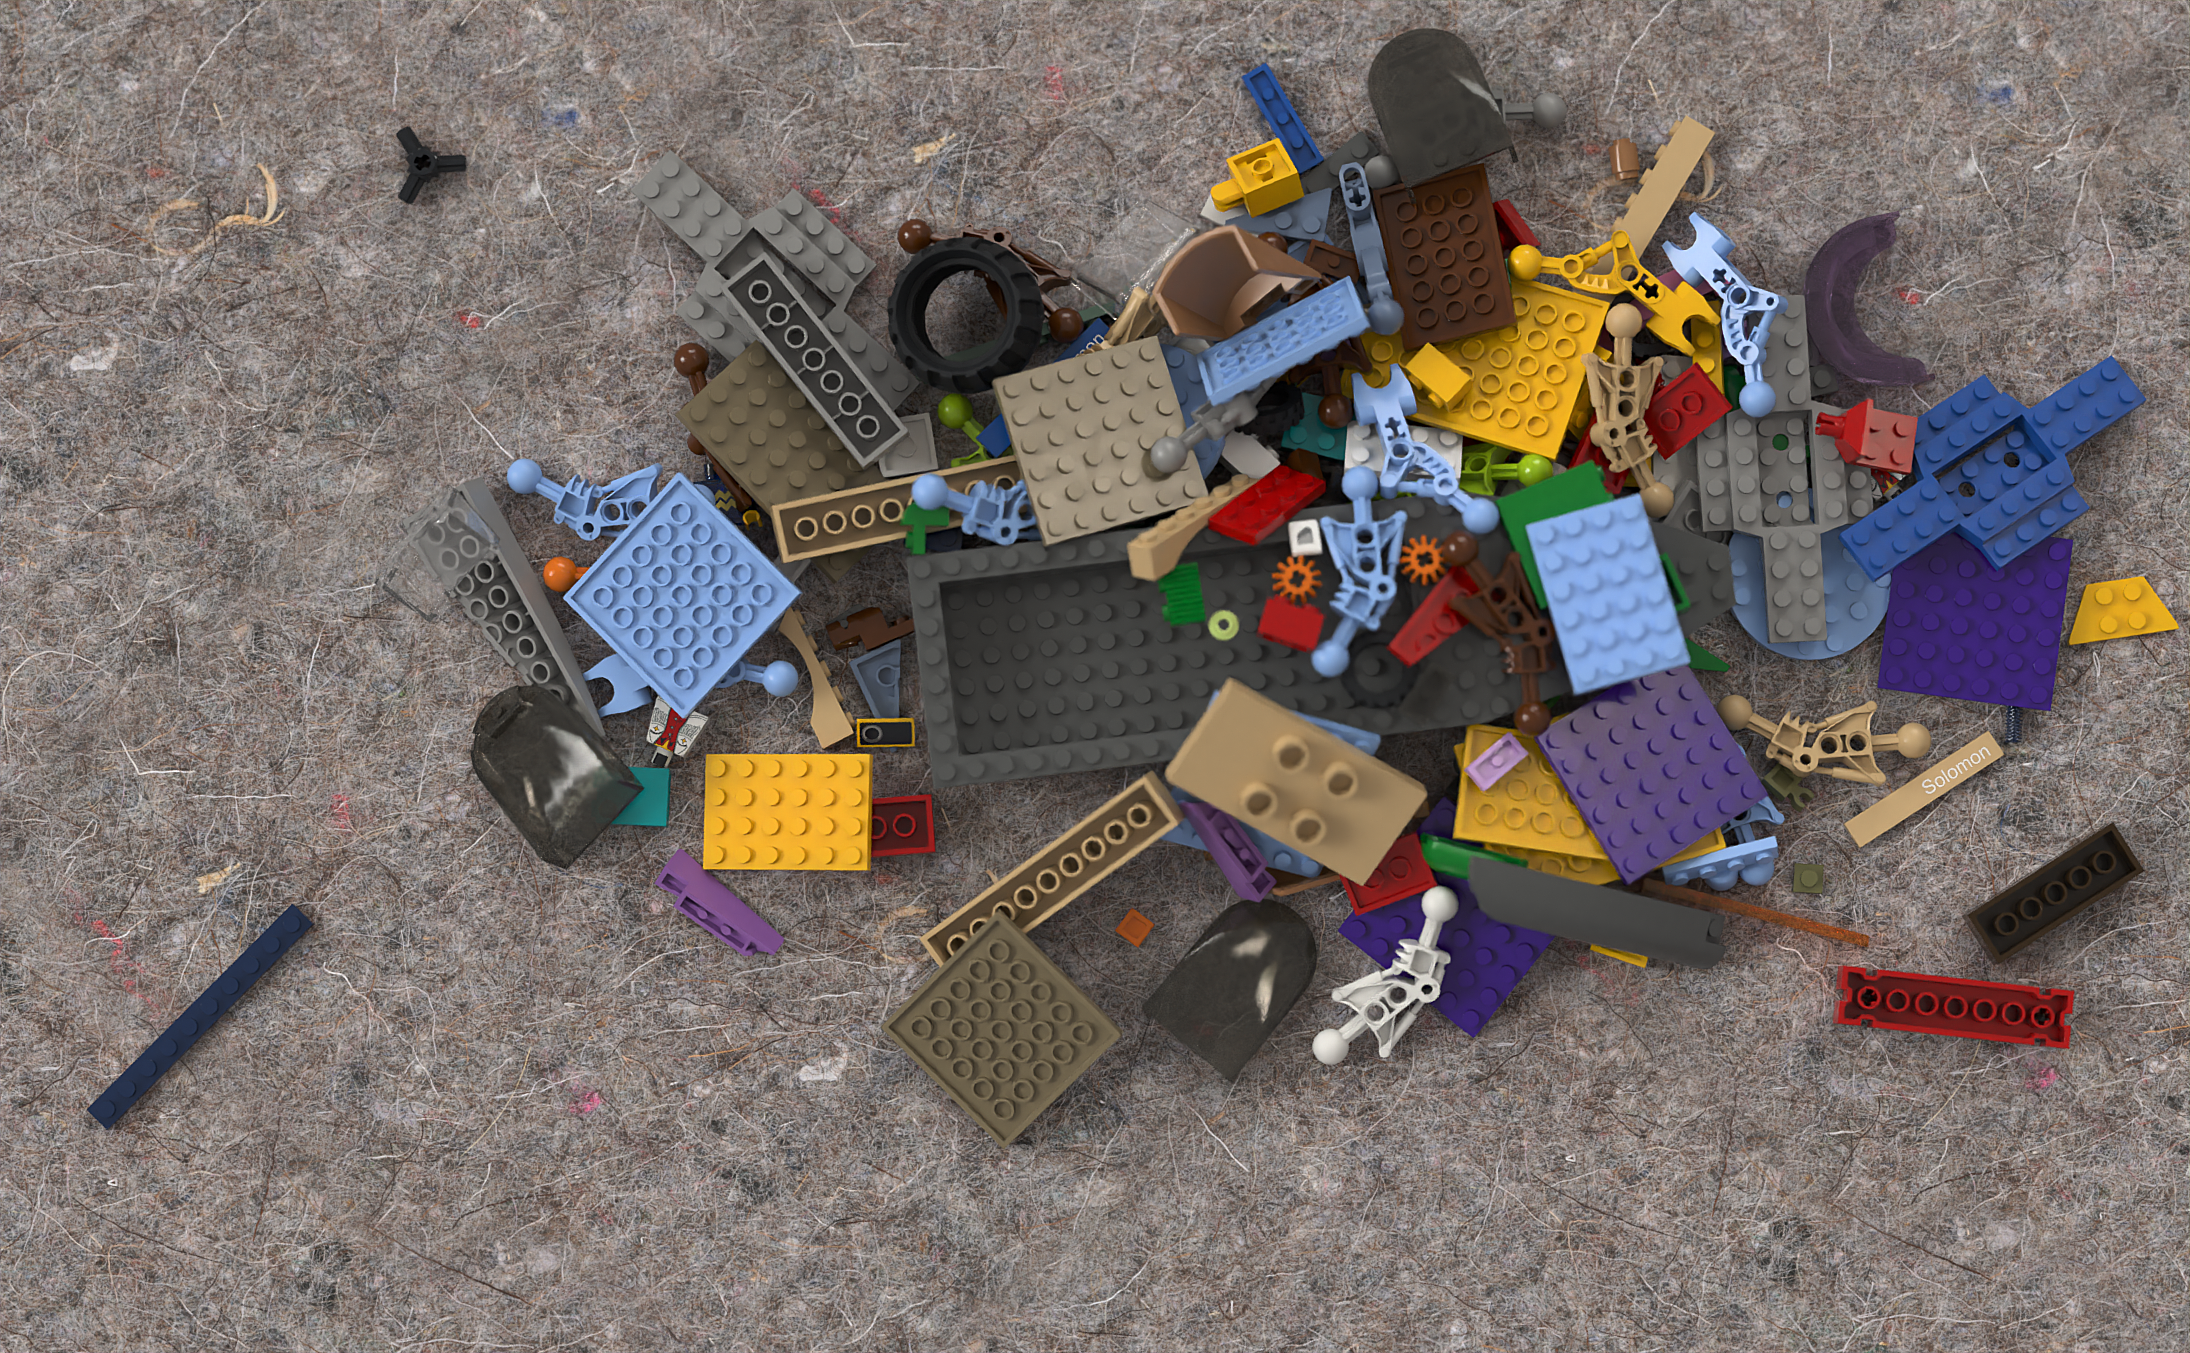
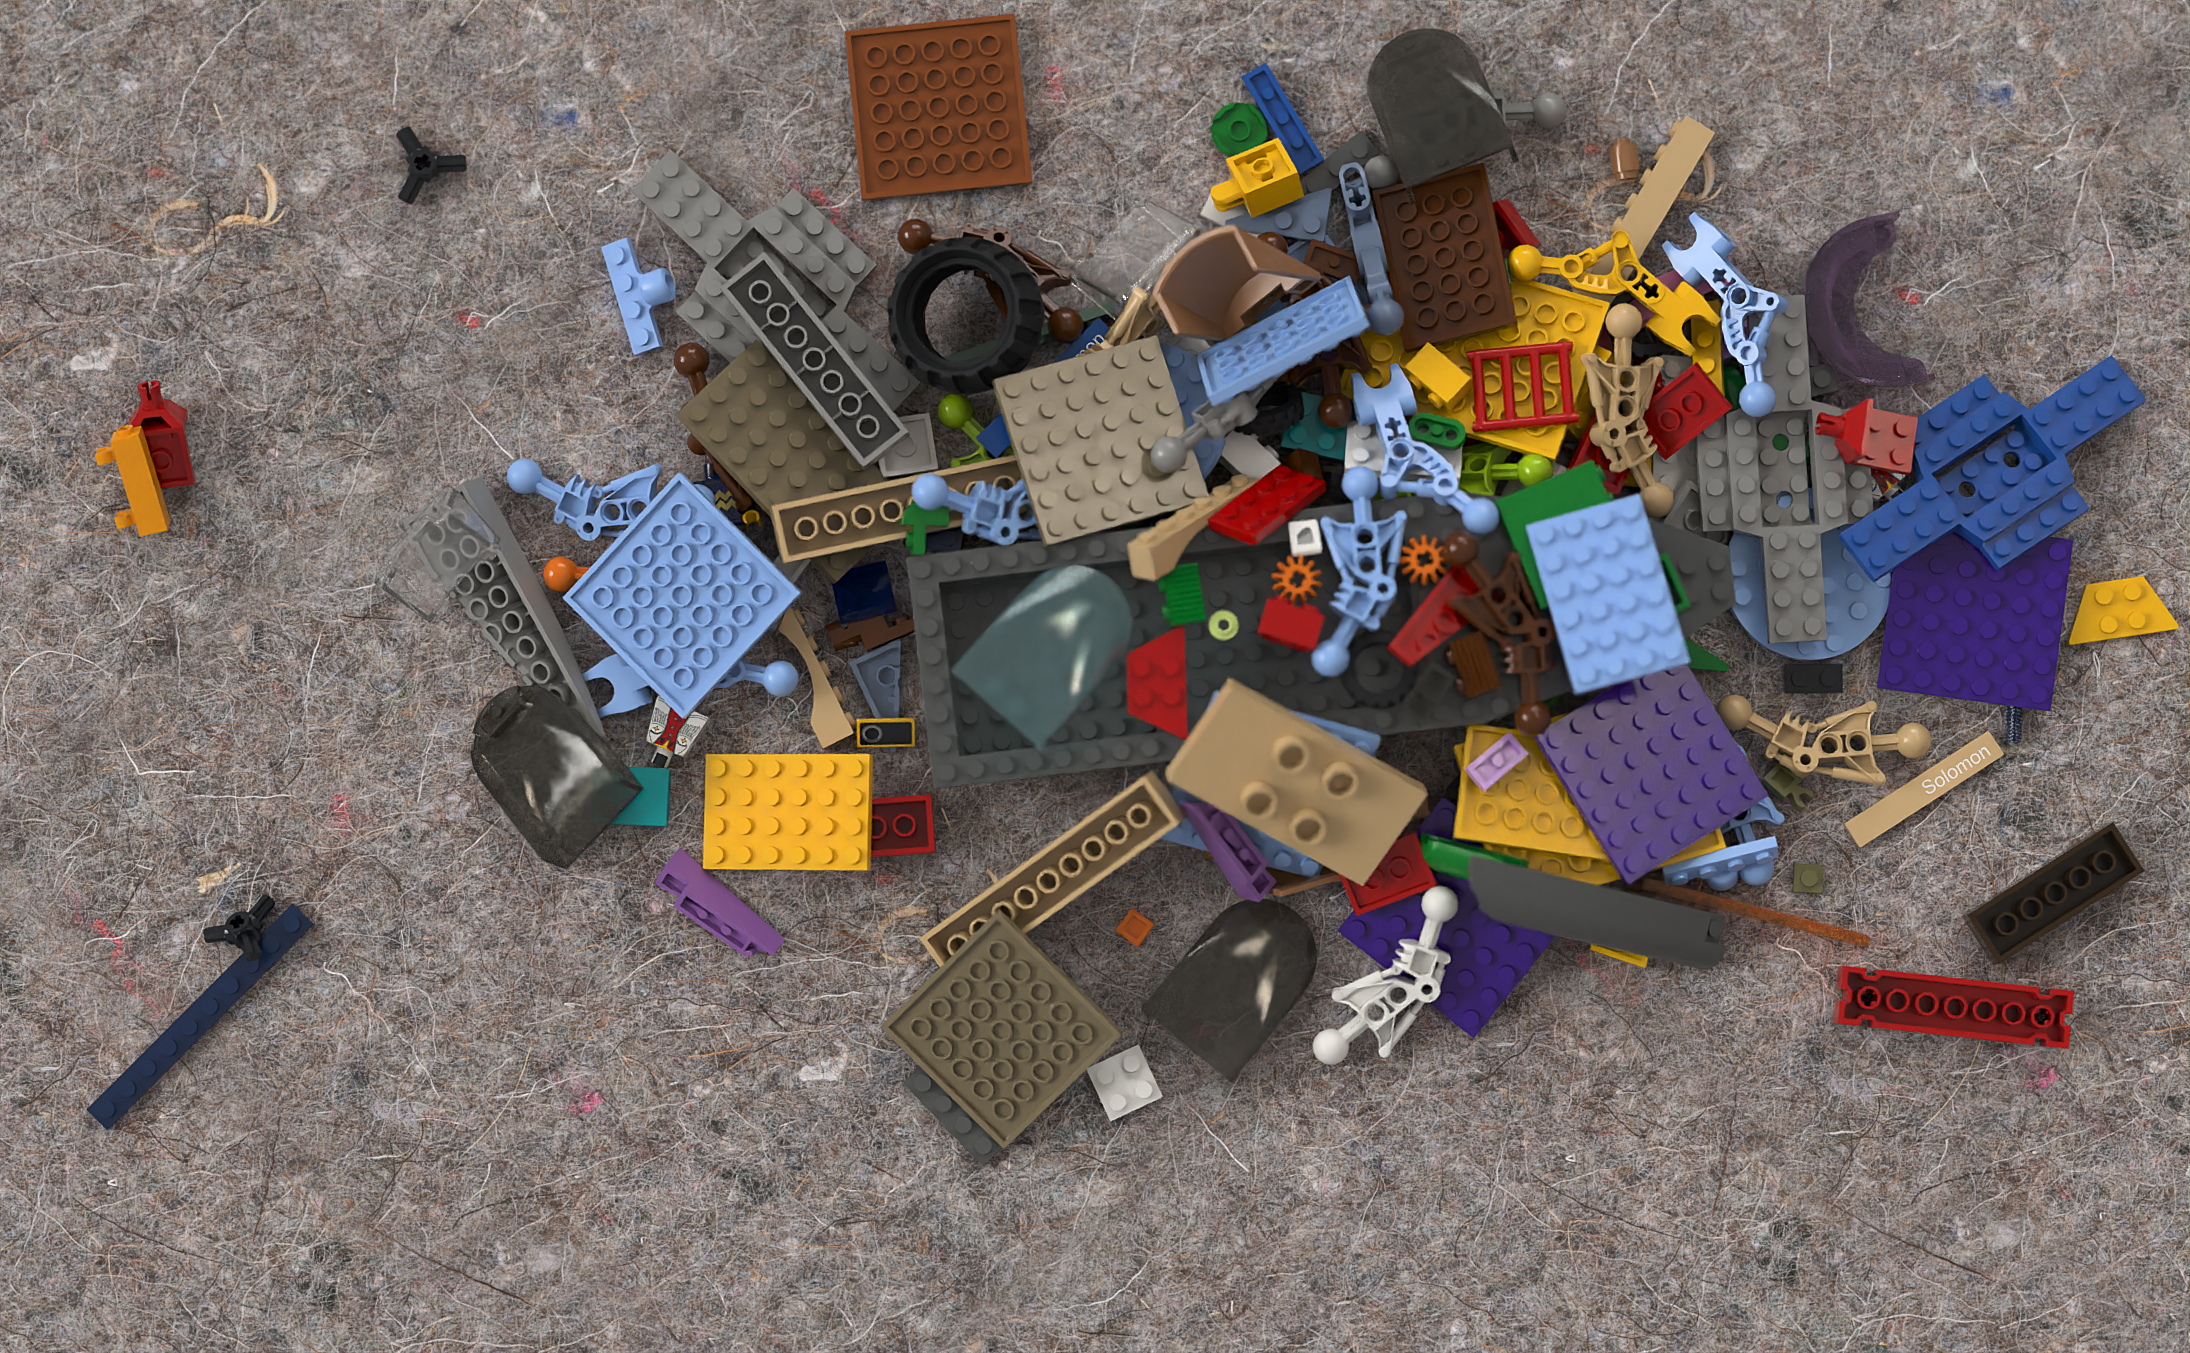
none -> light orange brick [95,425,171,537]
none -> red plate [128,380,195,489]
none -> black bush [203,894,275,962]
none -> light blue plate [601,238,676,356]
none -> clear blue plate [832,561,897,624]
none -> dark orange plate [845,13,1032,201]
none -> dark grey plate [903,1067,1002,1166]
none -> clear light blue windscreen [951,565,1132,751]
none -> white plate [1086,1044,1163,1121]
none -> red wing [1126,626,1188,739]
none -> green tile [1211,102,1268,157]
none -> green plate [1409,413,1466,451]
none -> reddish brown brick [1445,631,1502,699]
none -> red bar [1466,341,1580,432]
none -> black plate [1783,664,1843,694]

